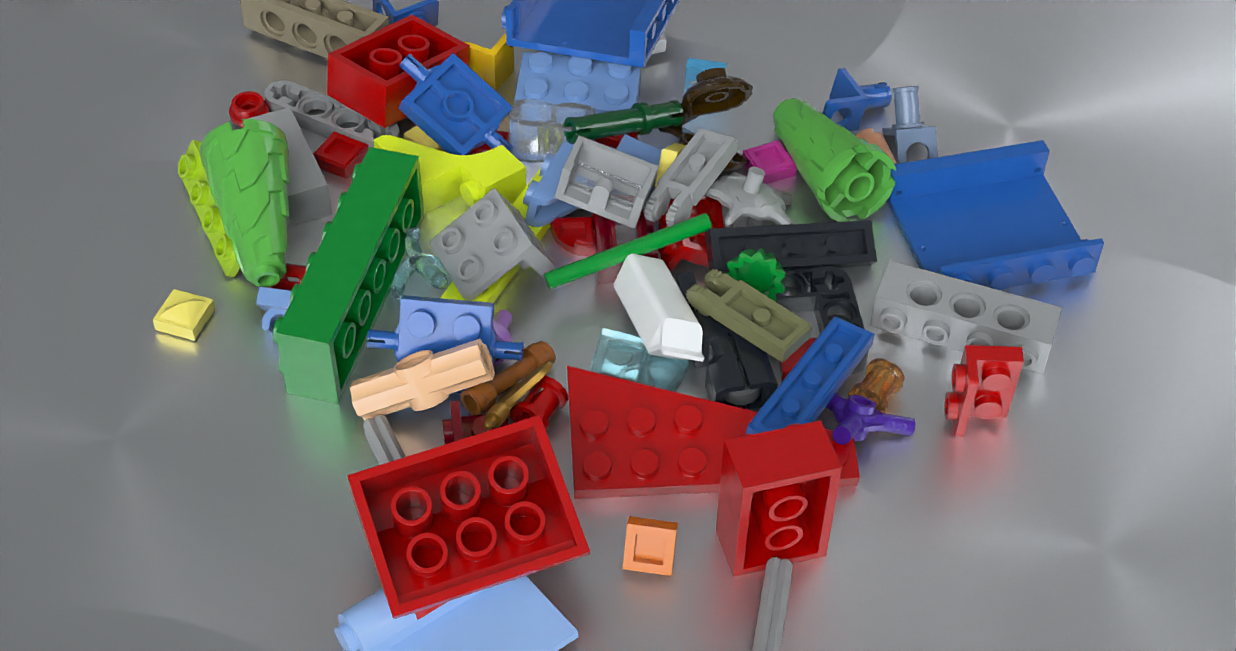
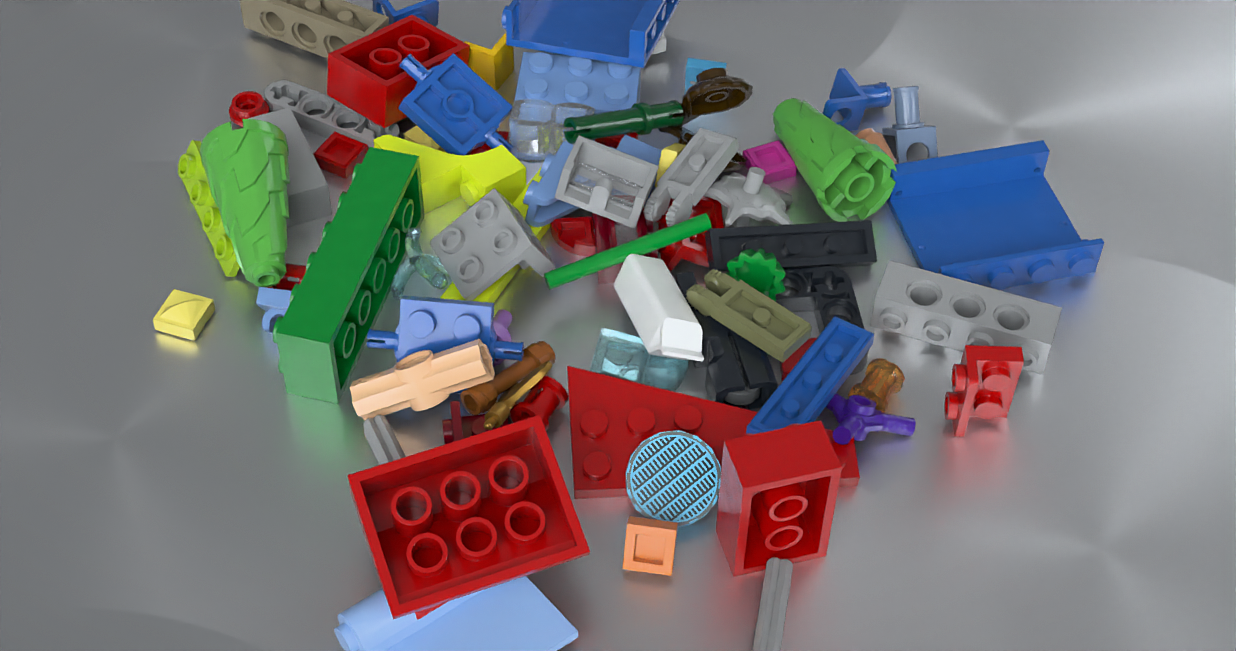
none -> tile [625,430,721,526]

